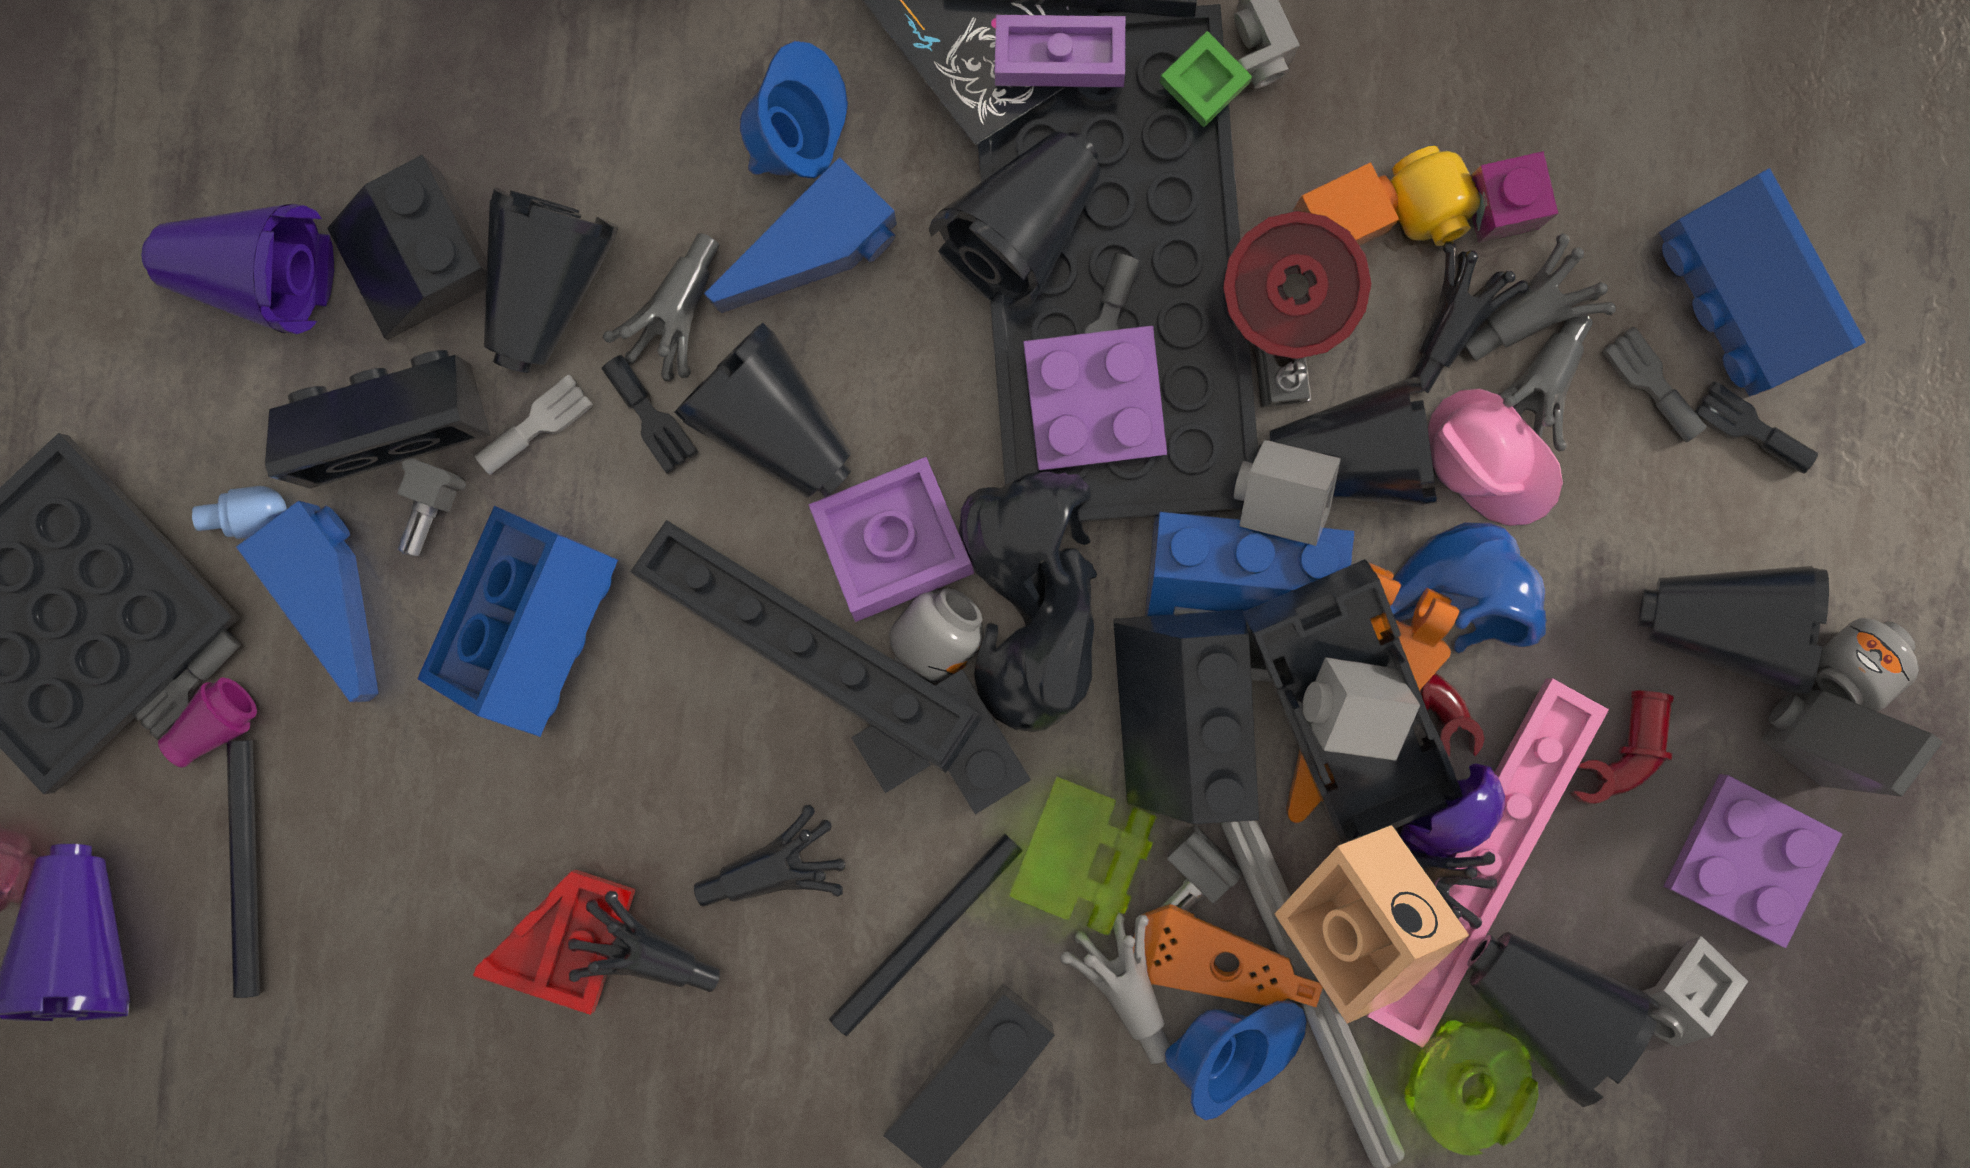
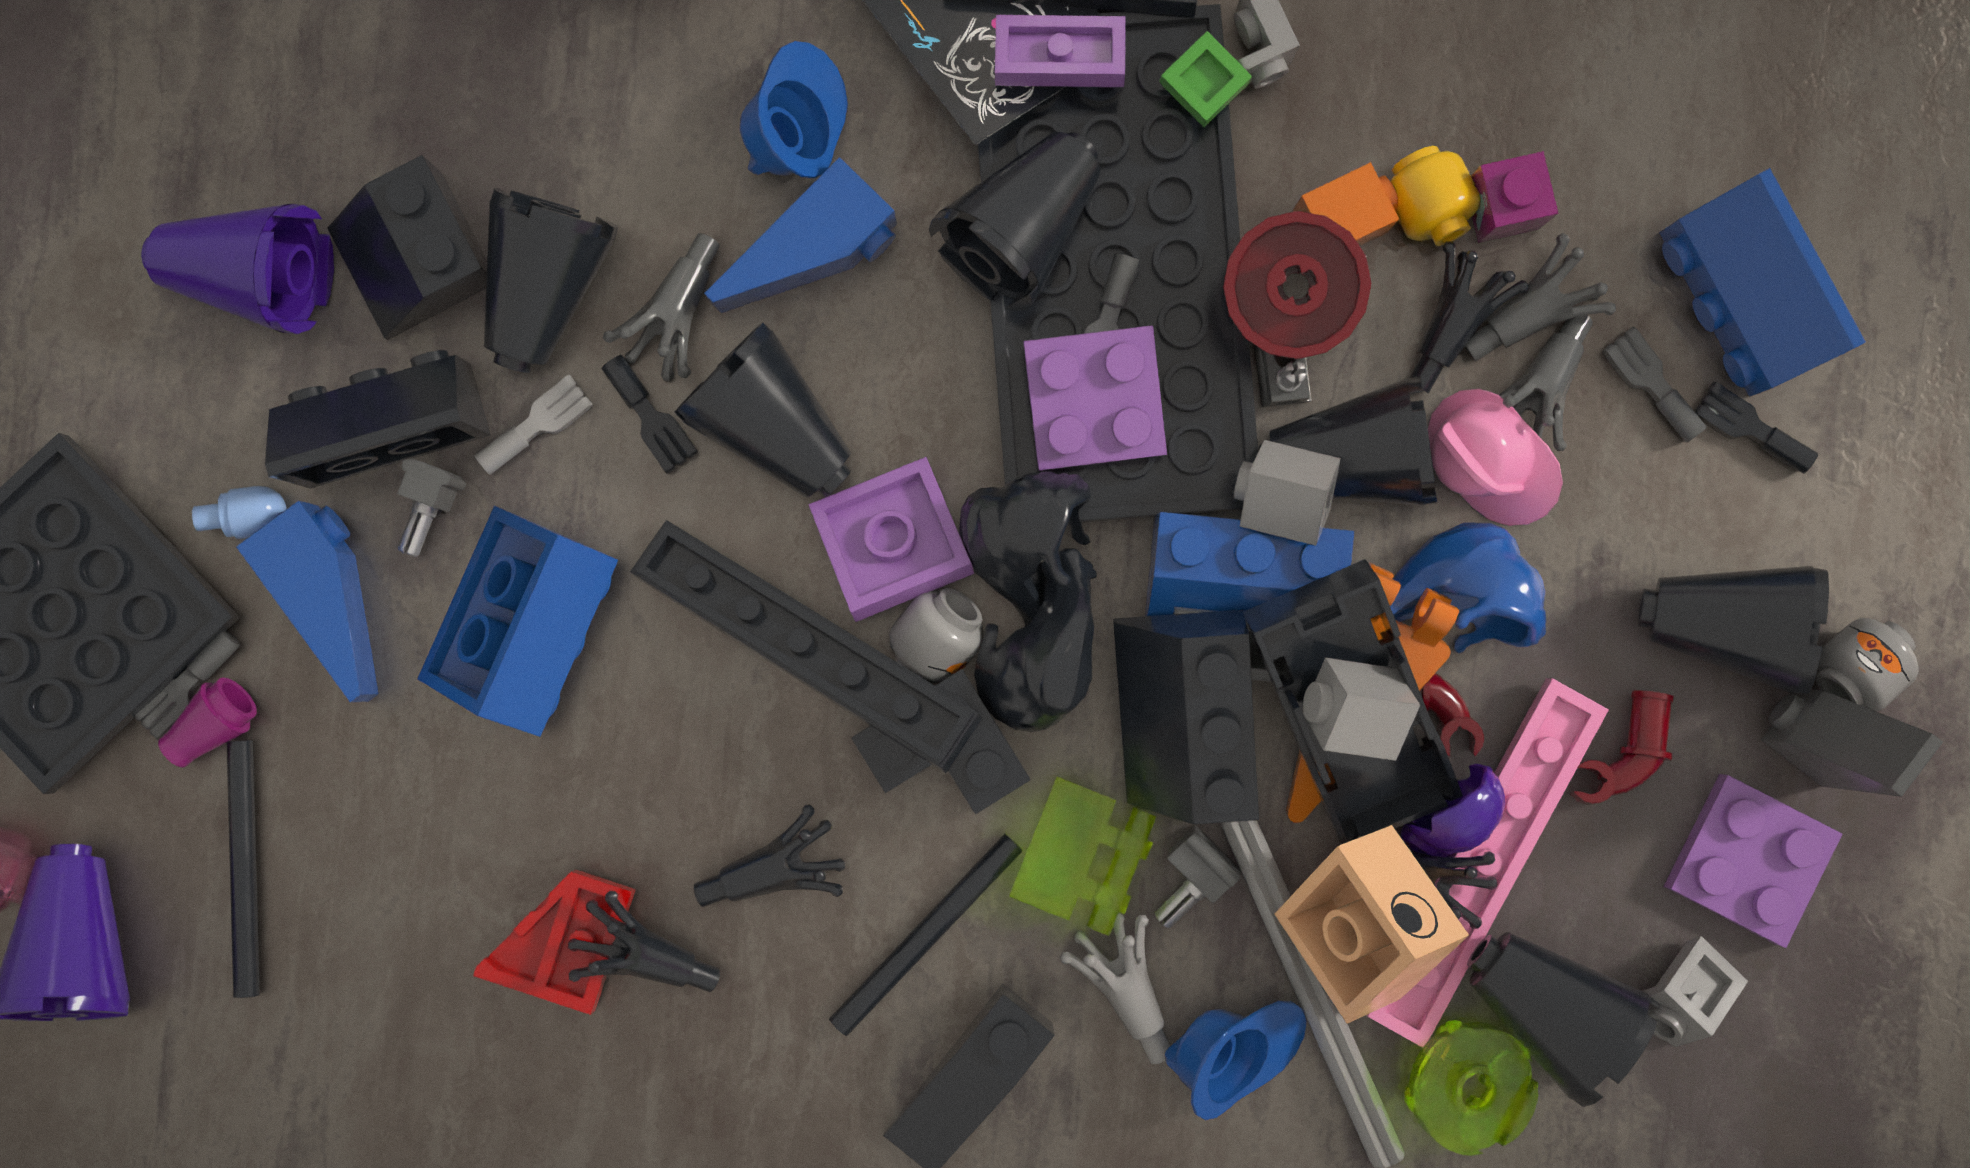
orange piece [1133,904,1323,1008] -> none

